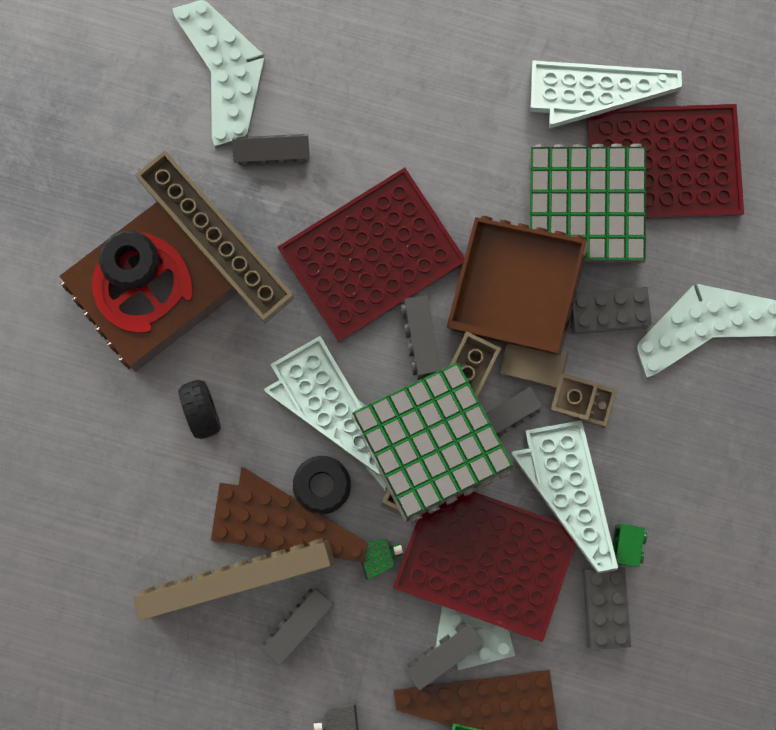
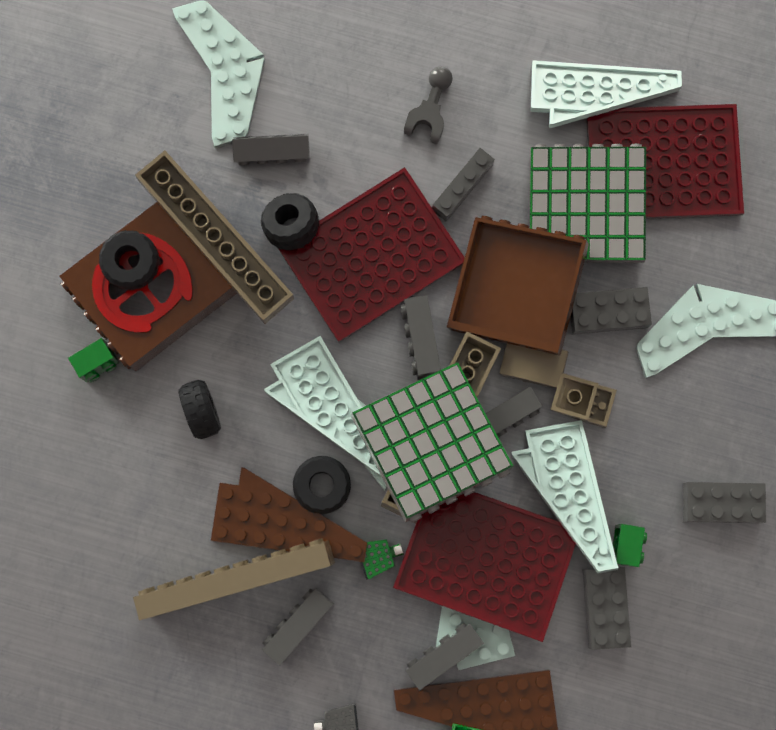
none -> green brick [68,338,120,383]
none -> black tyre [261,193,320,250]
none -> dark grey piece [404,66,453,144]
none -> dark grey brick [432,148,495,222]
none -> dark grey brick [683,482,766,523]

